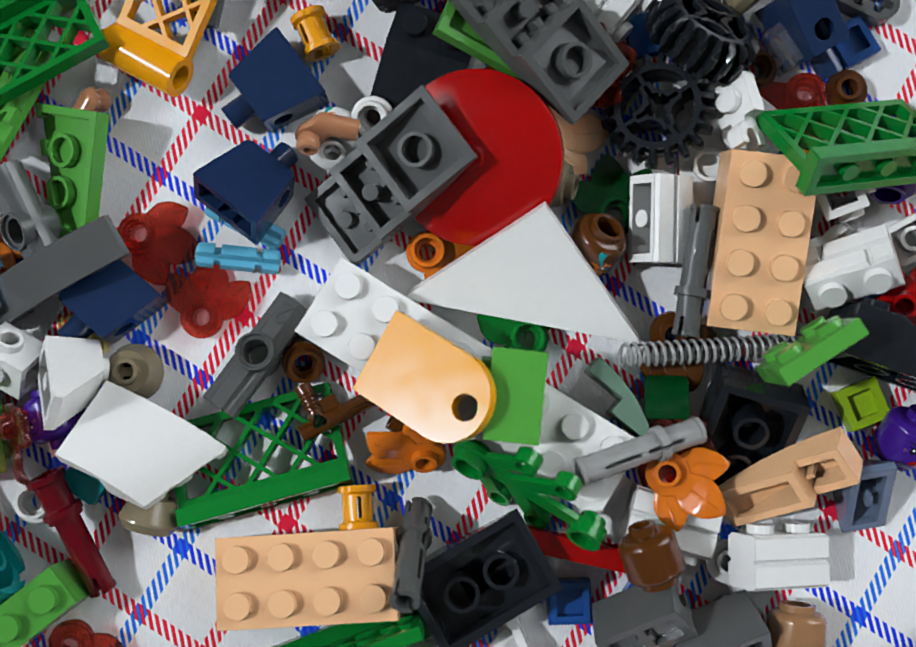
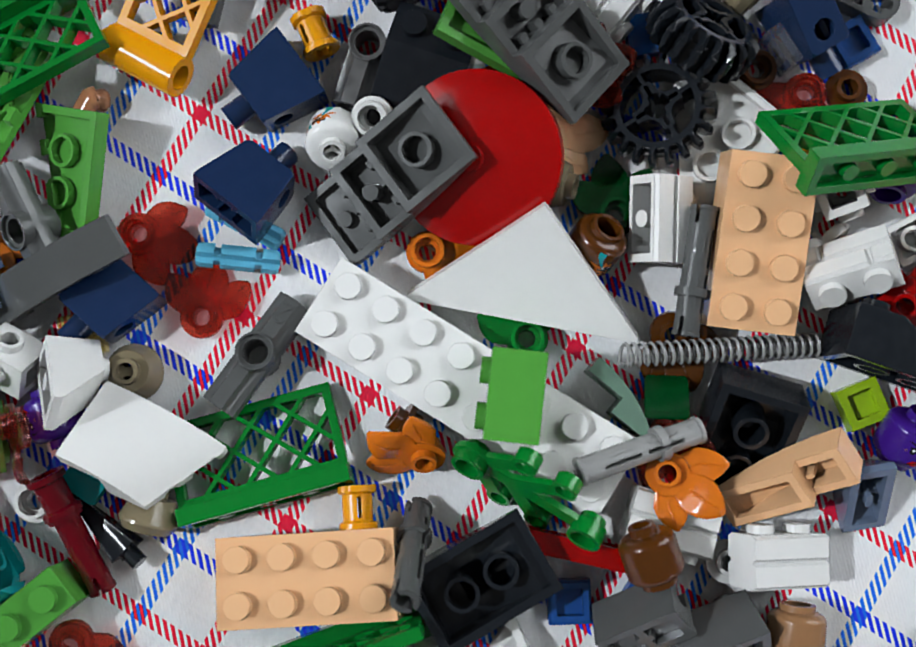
reddish brown plate [282,341,325,383] -> none
nougat arm [295,112,360,156] -> none
reddish brown hose [295,382,376,442] -> none
light orange tile [352,310,496,443] -> none
white plate [713,70,767,152] -> none
bright green plate [755,315,869,386] -> none
none -> black piece [72,493,147,570]
none -> flat silver piece [332,23,386,111]

